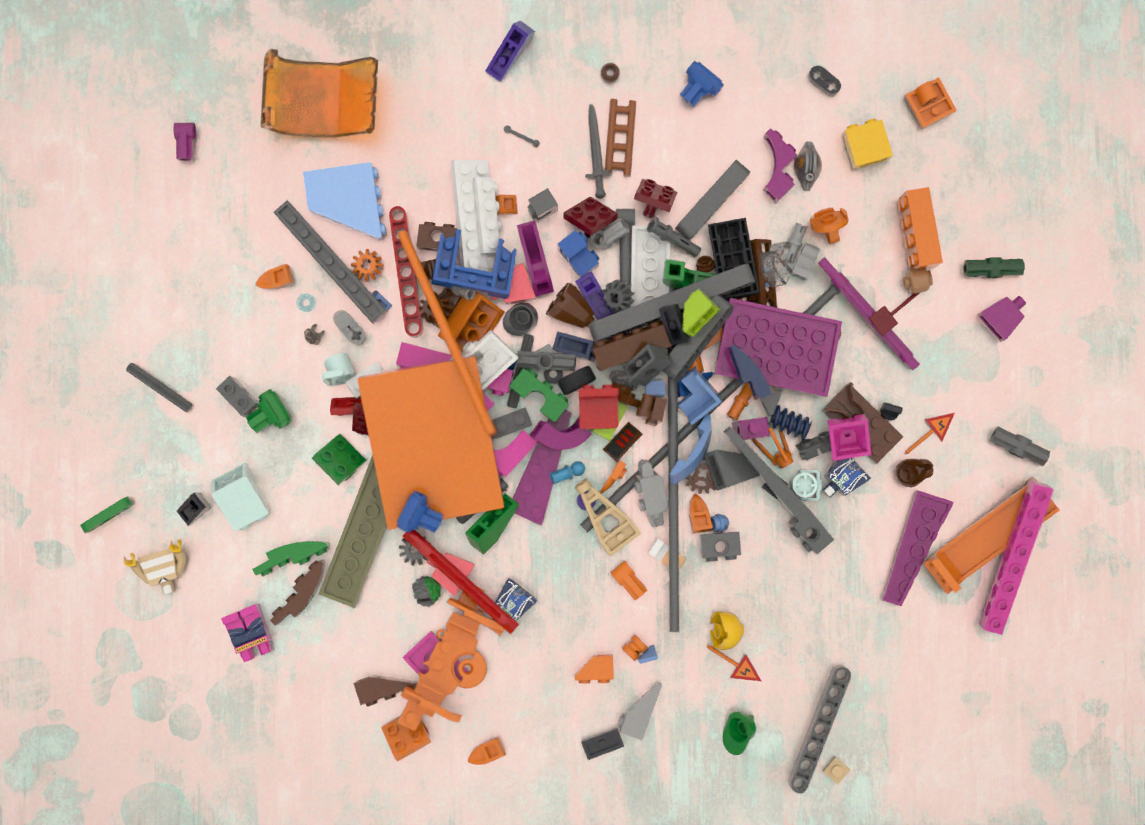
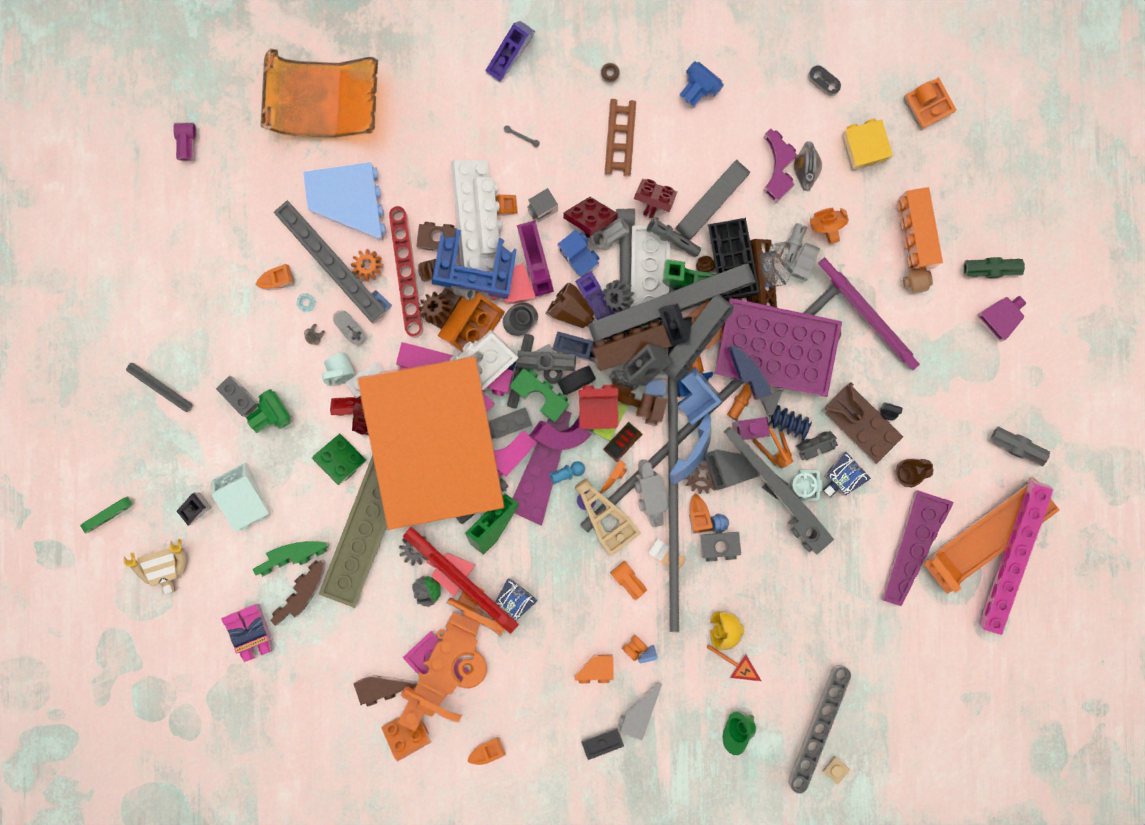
blue piece [397,491,443,533] -> none
orange piece [398,230,497,436] -> none
dark grey sword [585,104,612,199] -> none
lime slope [683,289,720,337] -> none
dark pink brick [827,414,872,461] -> none
dark red piece [869,293,920,337] -> none
piece [905,413,955,454] -> none

